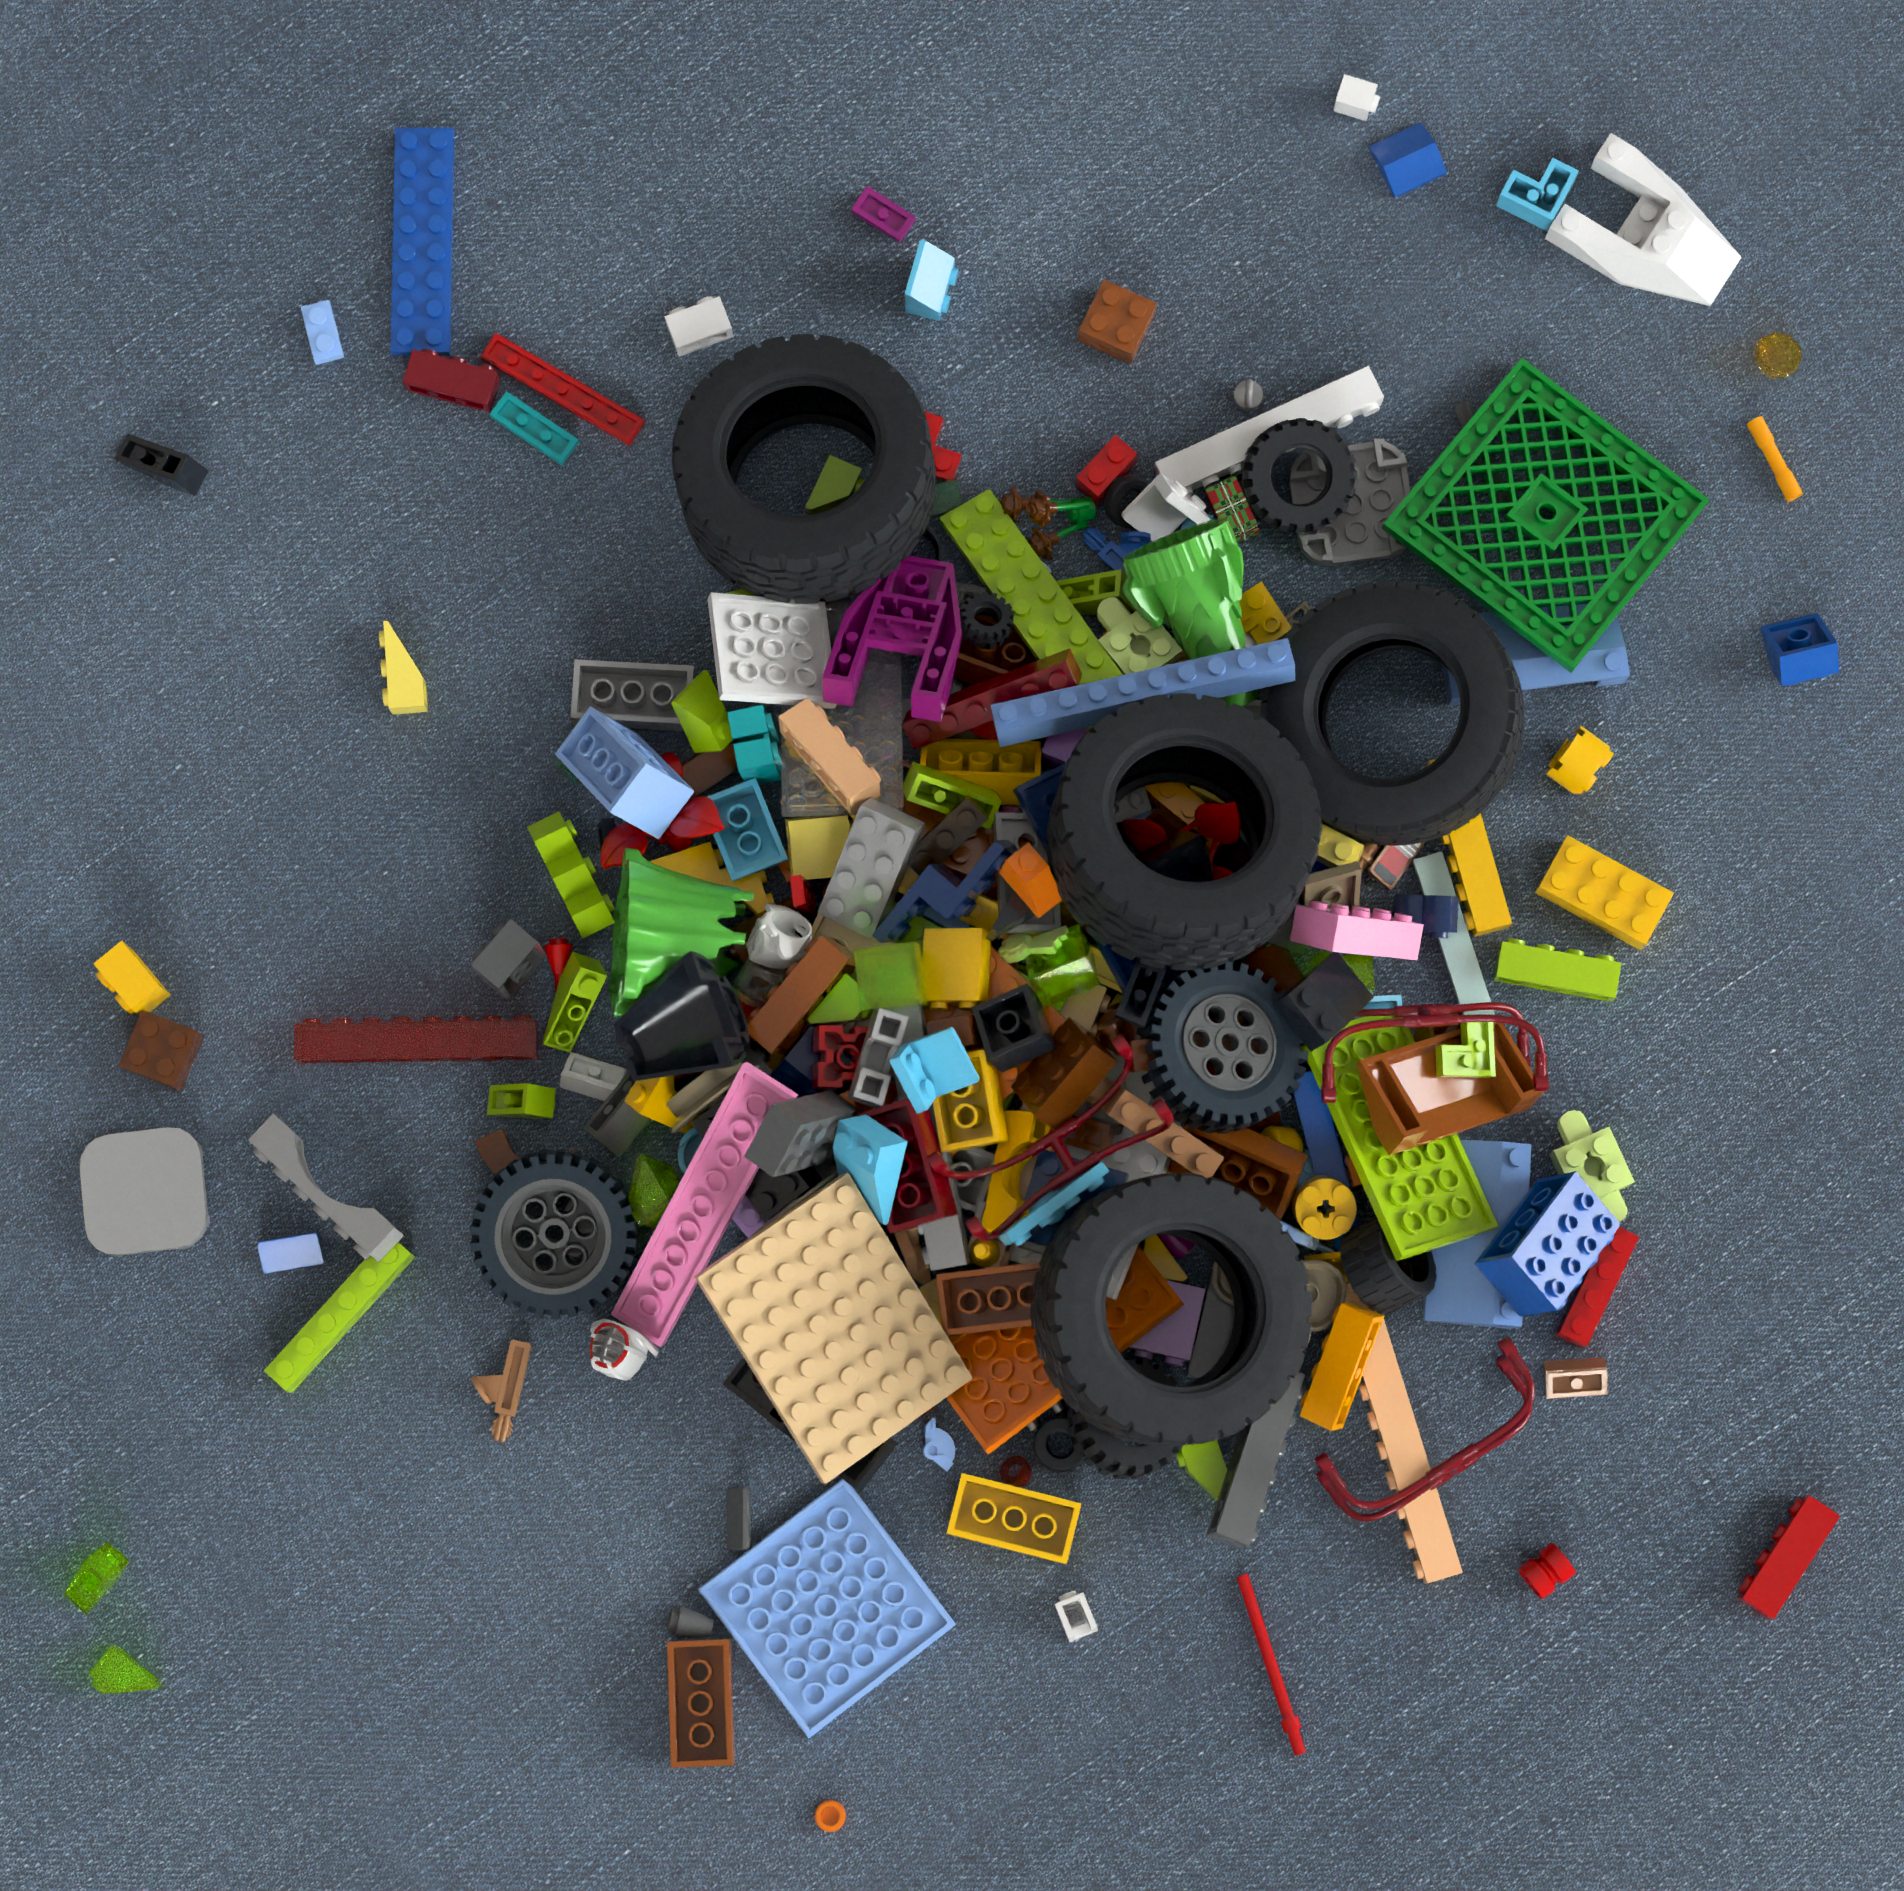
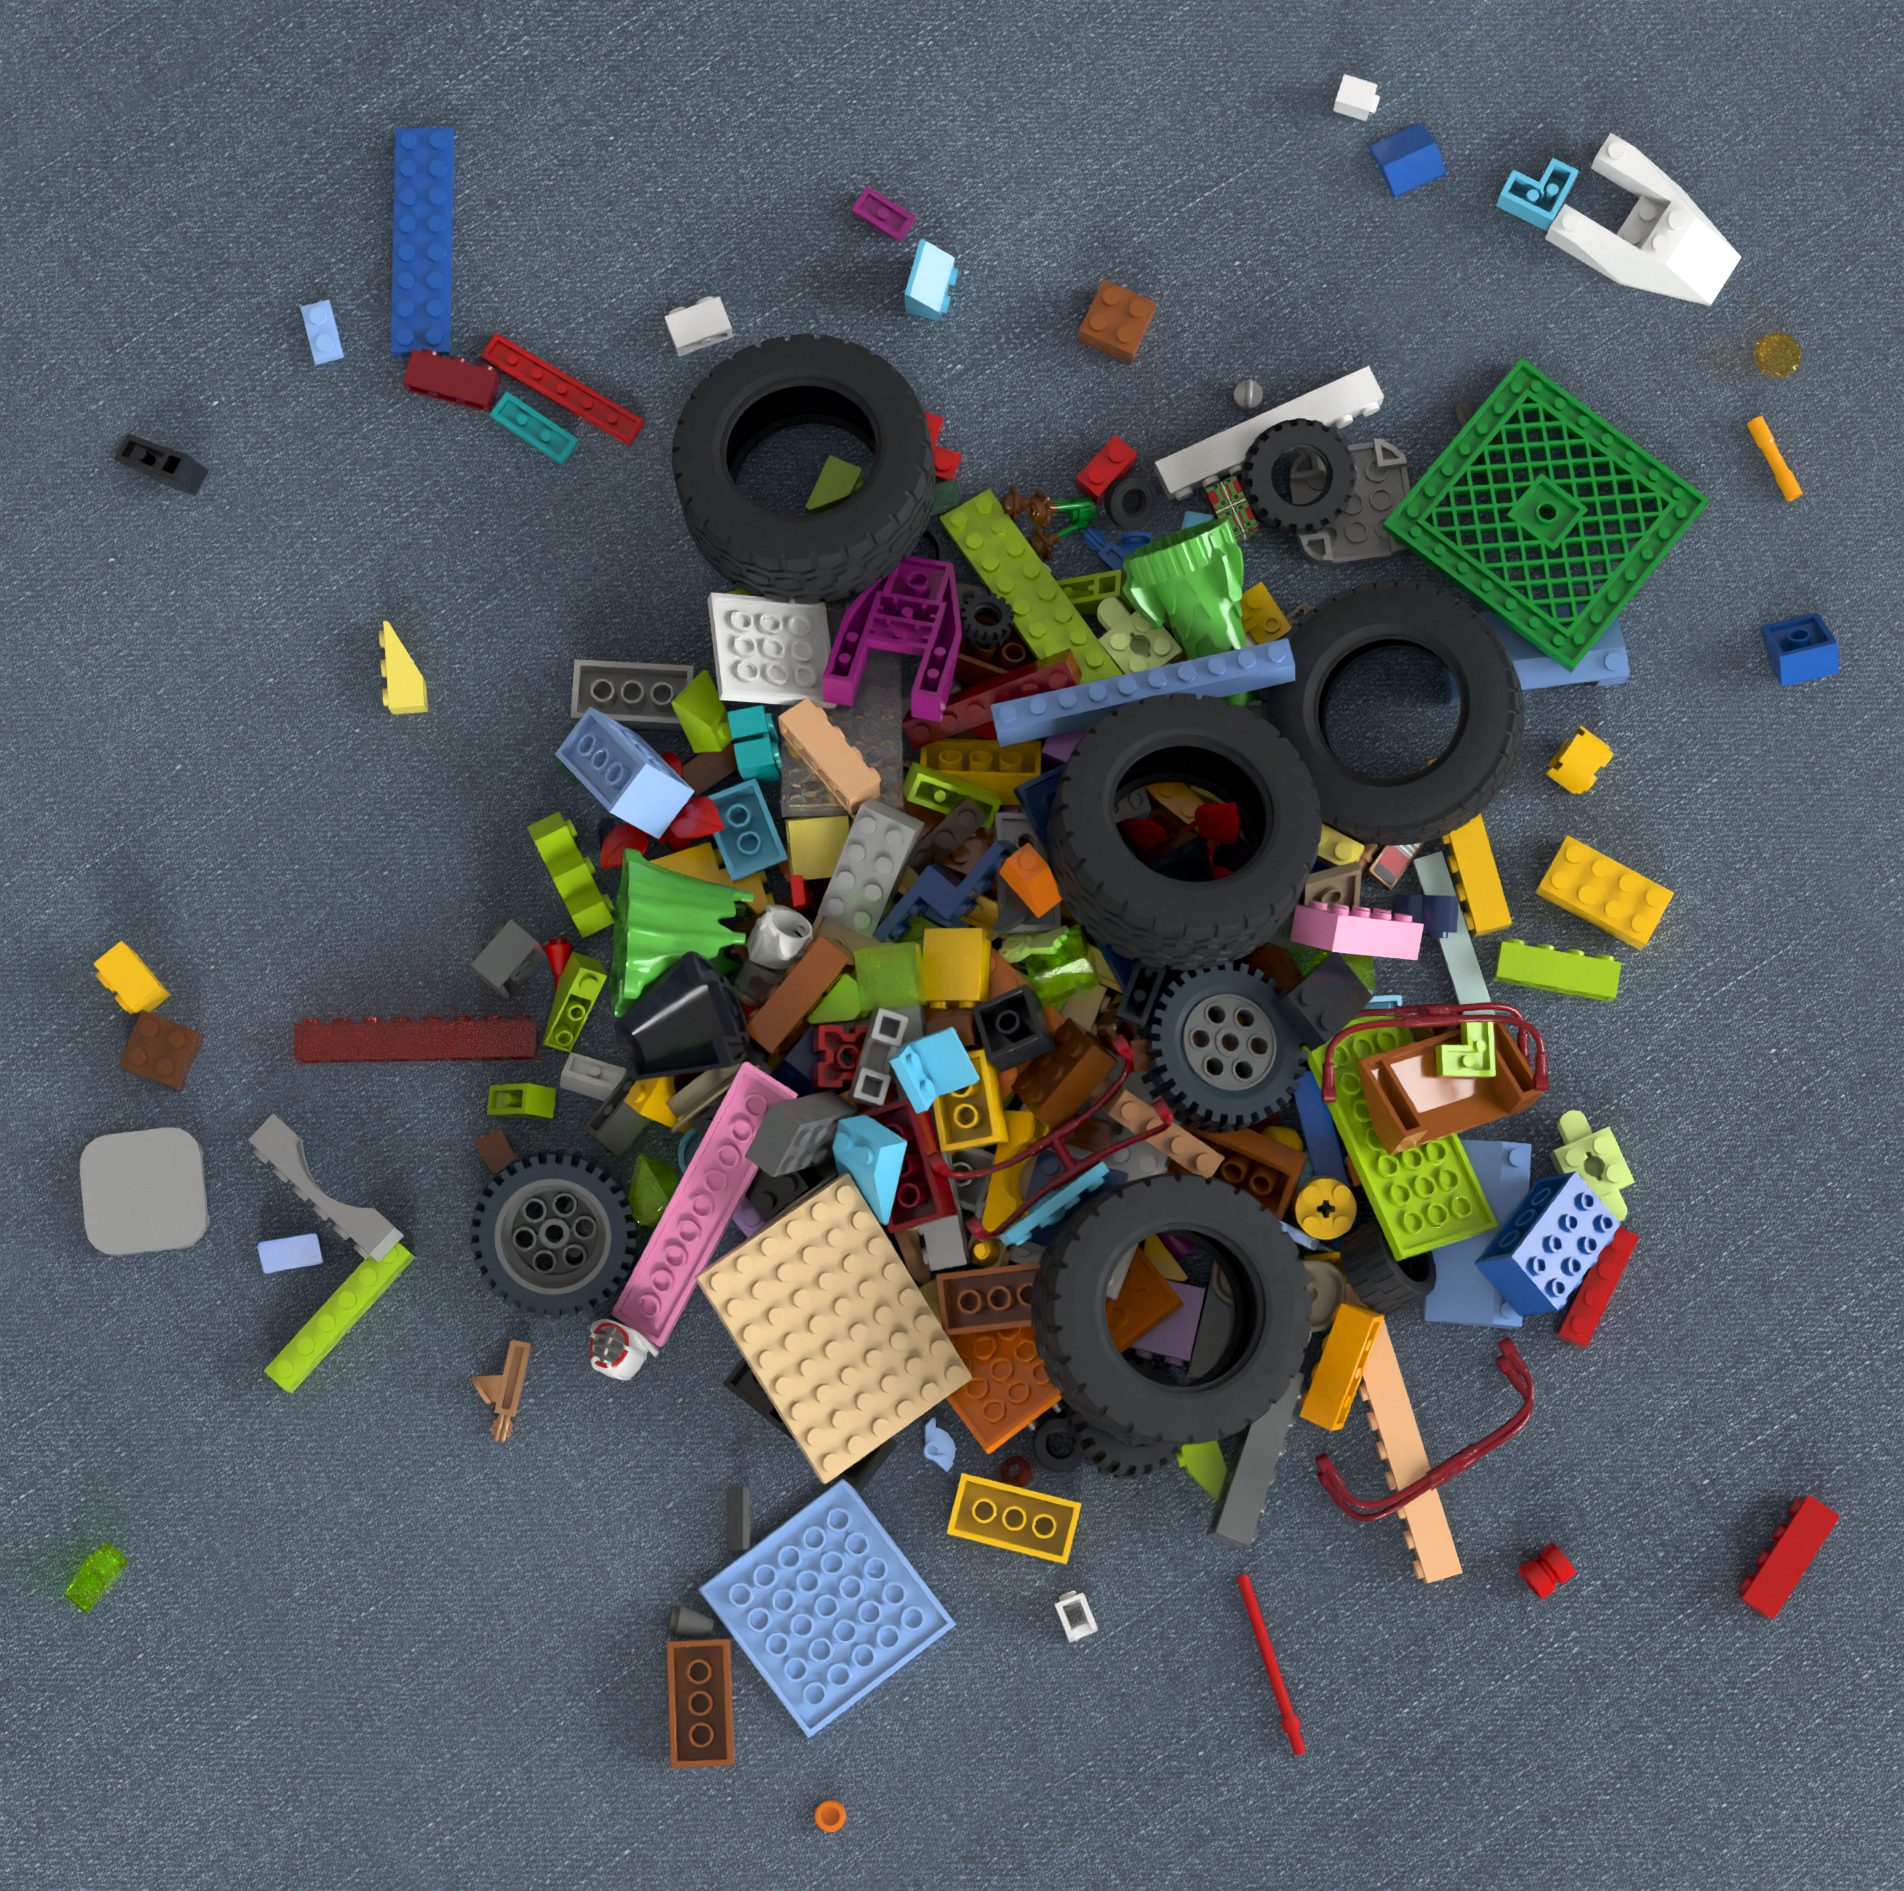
clear neon green slope [88,1645,164,1695] -> none
white bracket [1122,473,1211,541] -> none
medium nougat slope [1543,1357,1607,1399] -> none

